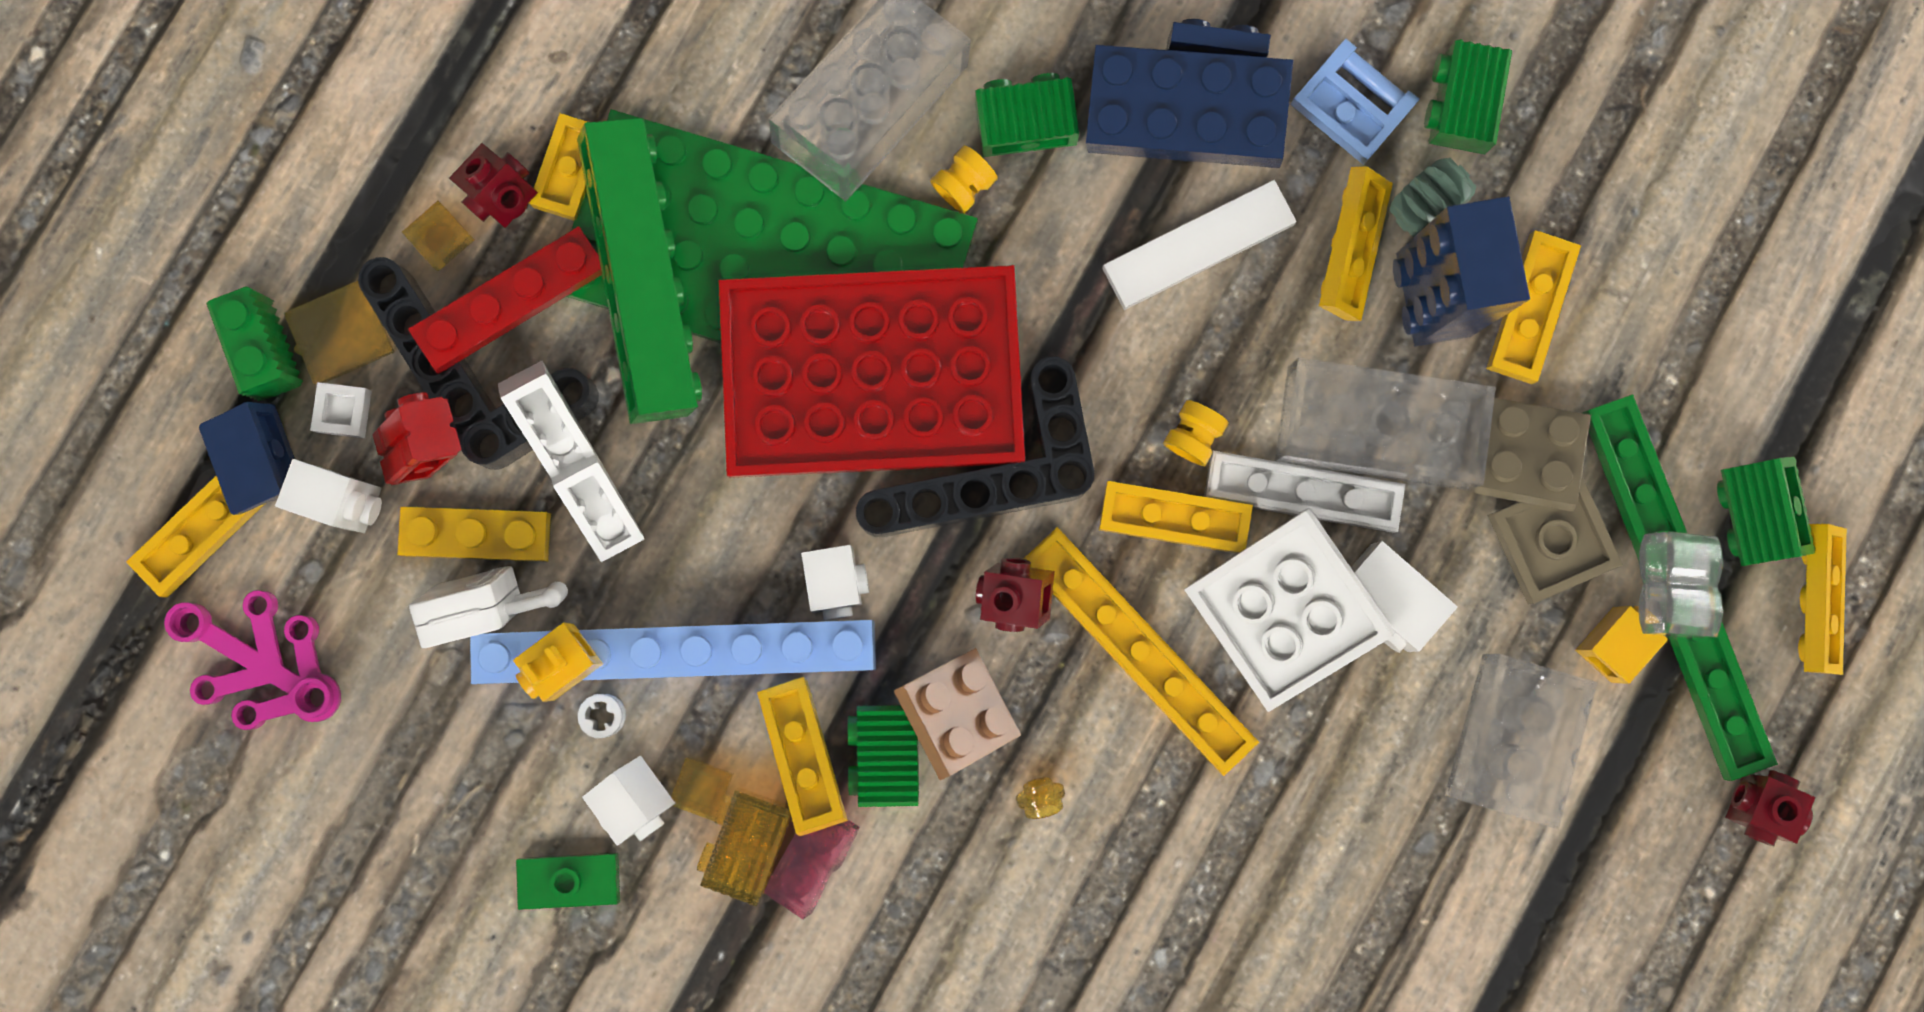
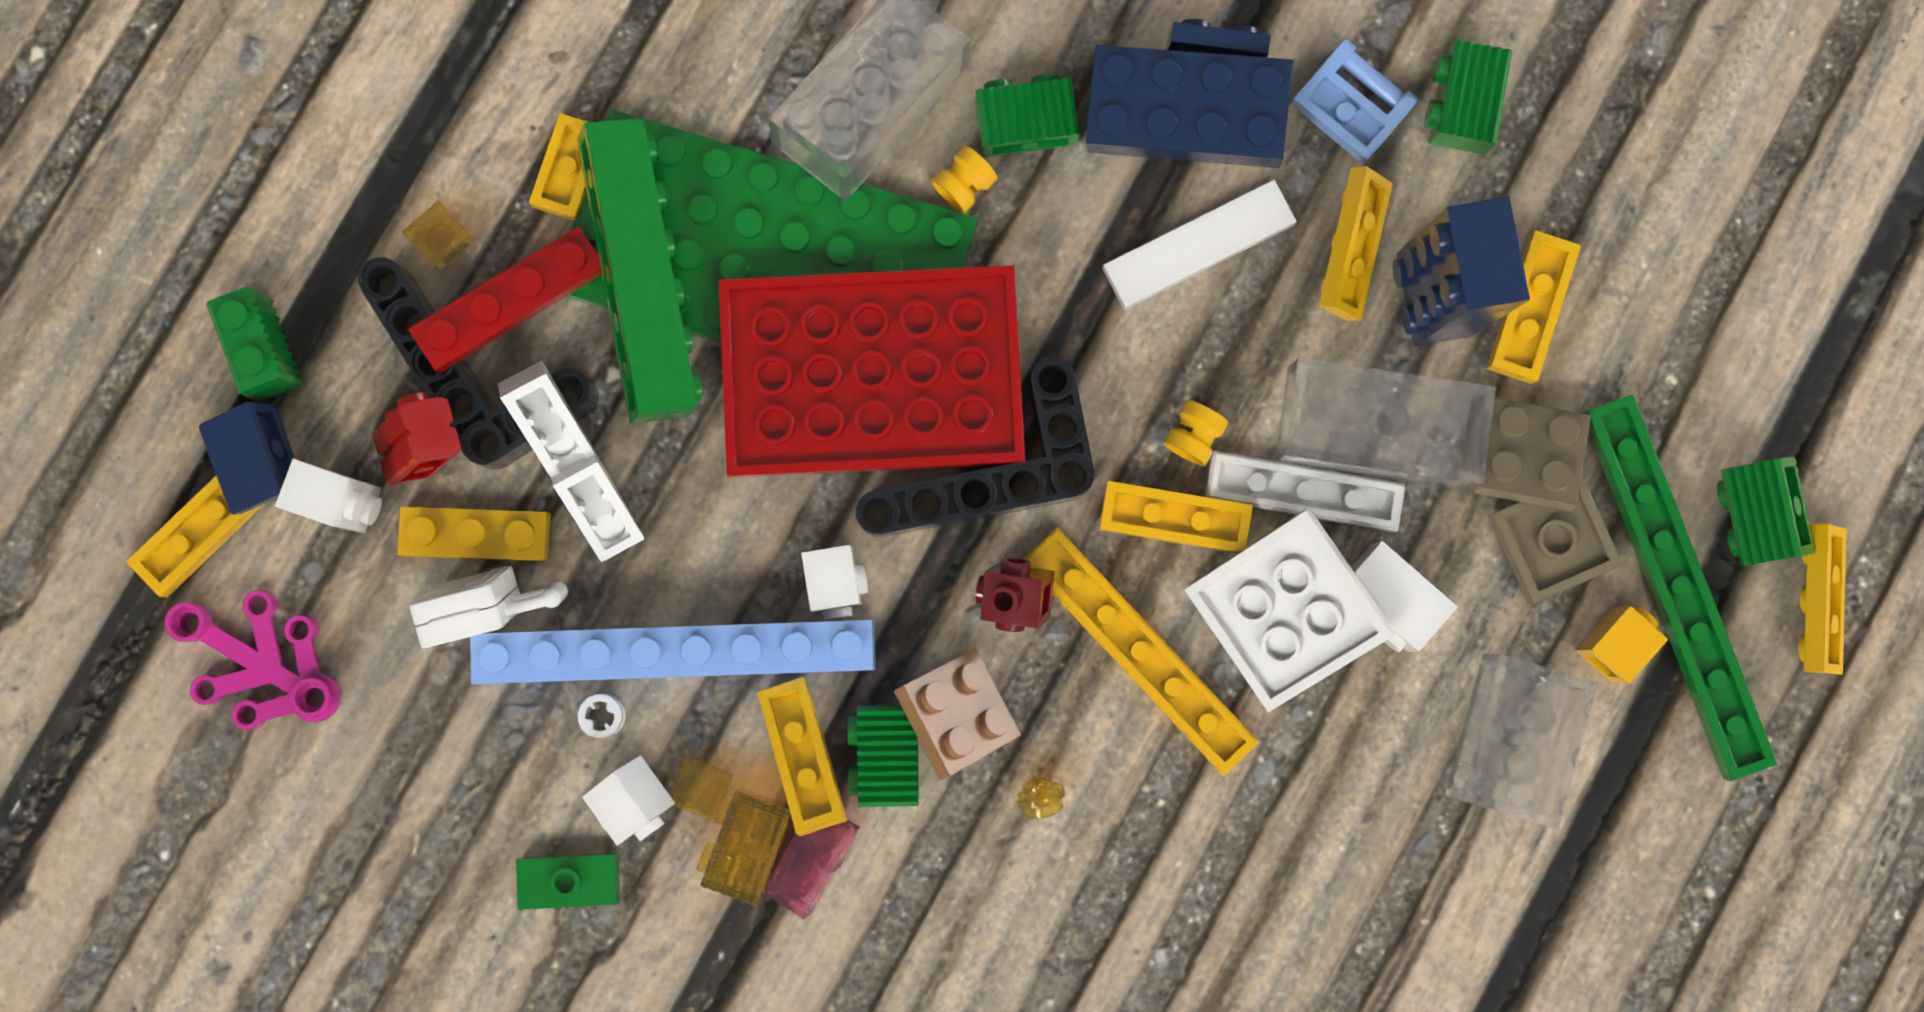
clear yellow piece [284,281,395,386] -> none
white plate [310,382,372,438] -> none
dark red brick [449,143,538,228] -> none
yellow brick [513,623,603,702] -> none
sand green gear [1389,157,1476,238] -> none
clear brick [1639,532,1723,638] -> none
dark red brick [1725,770,1816,847] -> none

